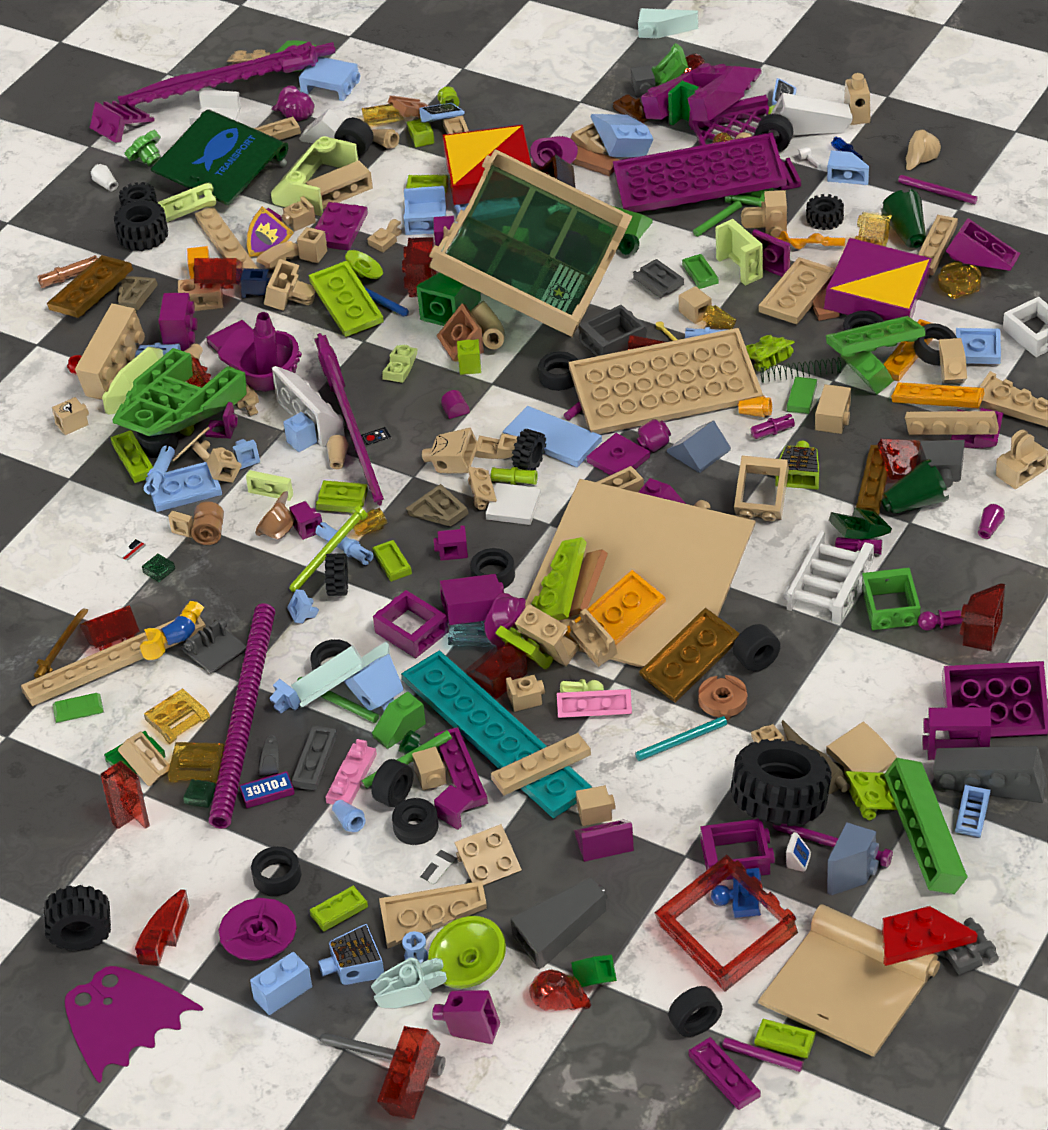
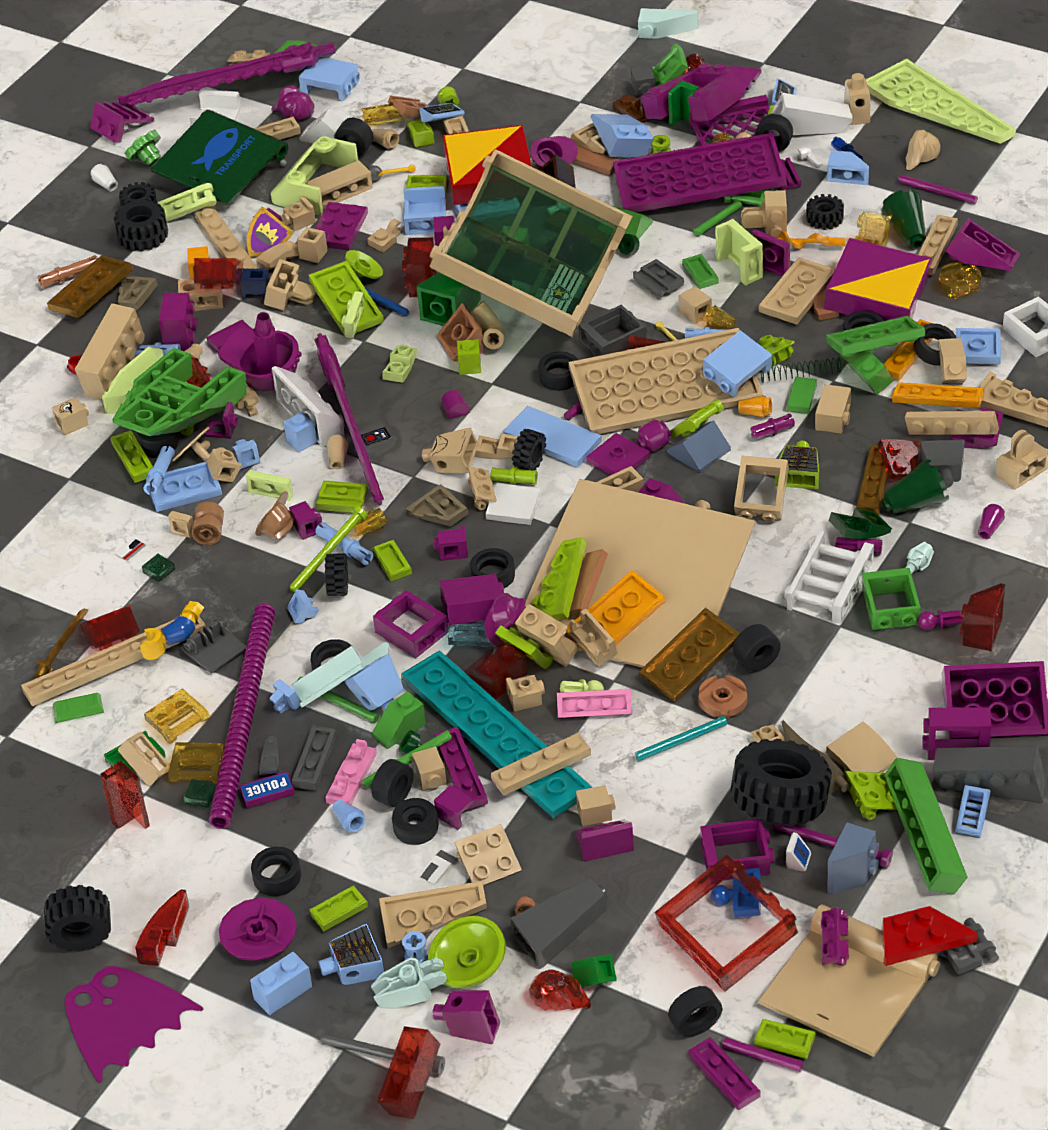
none -> yellowish green plate [341,291,364,338]
none -> hinge [367,164,416,182]
none -> nougat hinge [515,896,536,915]
none -> lime wheel [651,135,671,154]
none -> lime plate [670,400,724,439]
none -> light blue panel [703,330,772,397]
none -> magenta hinge [821,907,849,965]
none -> yellowish green wing [866,59,1016,144]
none -> light aqua piece [905,541,934,574]

